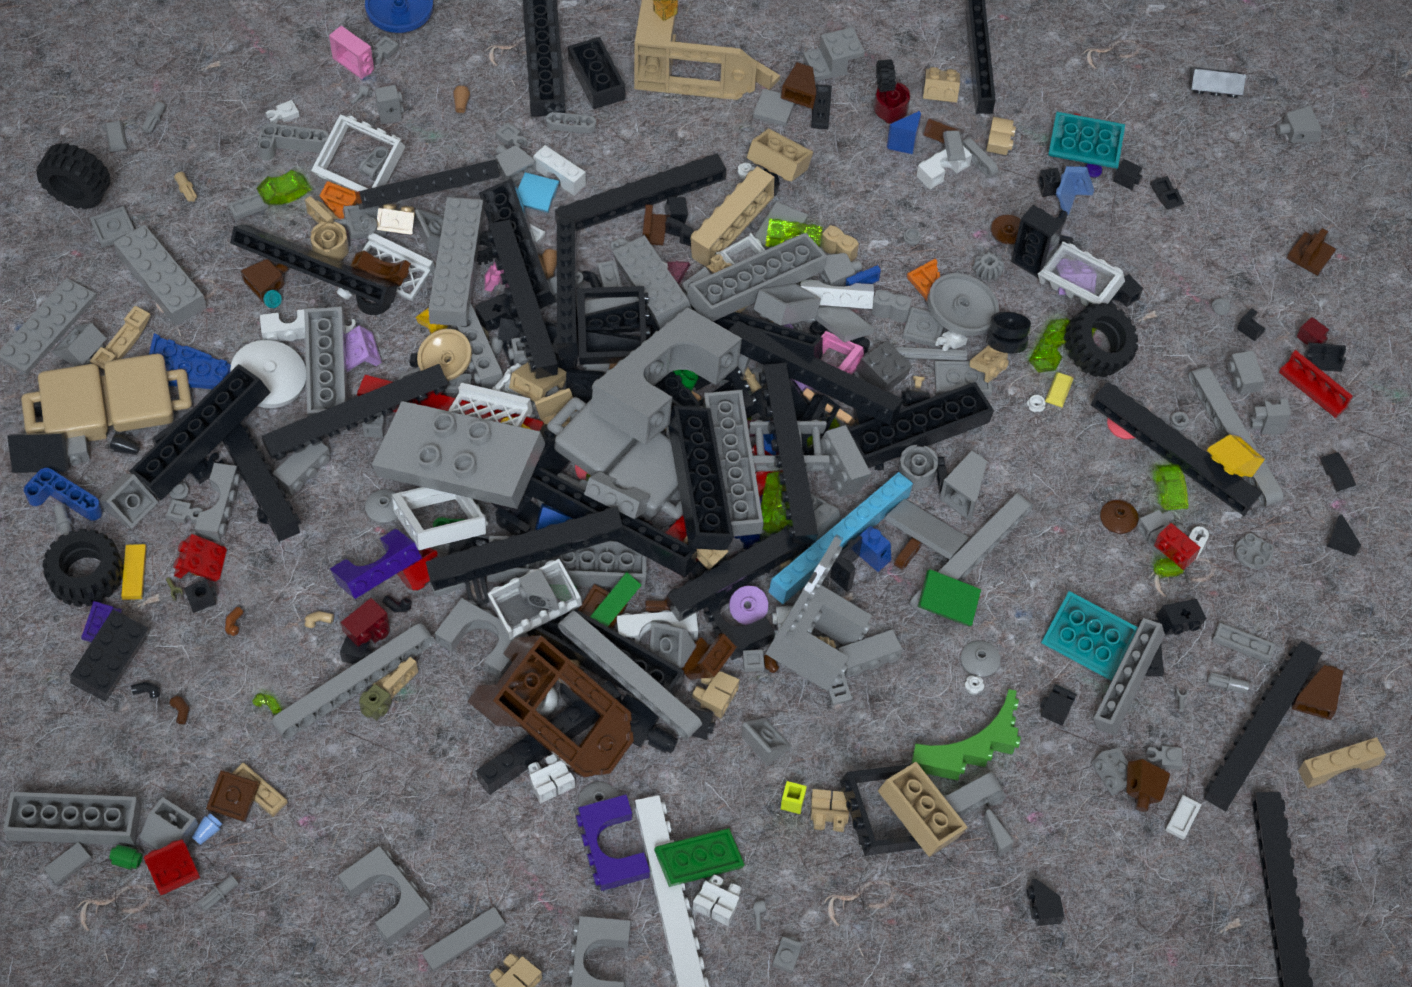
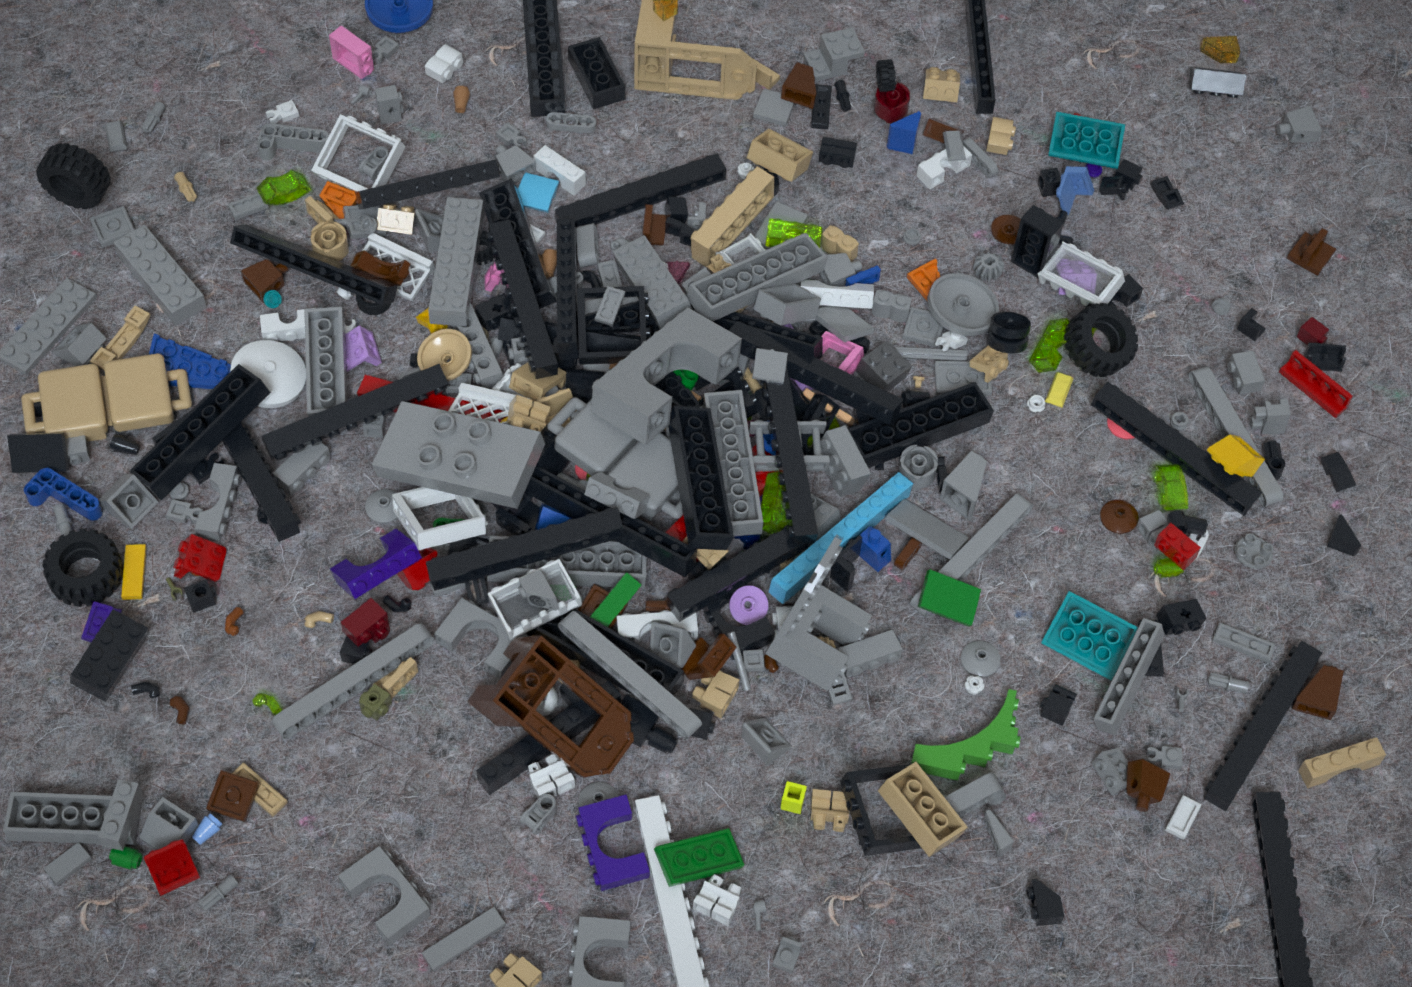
none -> light grey brick [98,779,143,851]
none -> white brick [425,44,463,83]
none -> tan hips [507,395,550,432]
none -> light grey piece [519,794,557,835]
none -> light grey beam [576,223,599,268]
none -> light grey plate [595,285,625,327]
none -> light grey bracket [688,202,706,231]
none -> light grey bar [727,631,751,691]
none -> light grey piece [752,348,788,384]
none -> black brick [818,137,857,168]
none -> black axle [834,80,851,112]
none -> black bracket [1099,176,1129,200]
none -> black piece [1167,510,1208,535]
none -> clear yellow slope [1200,36,1241,64]
none -> black piece [1263,441,1286,480]

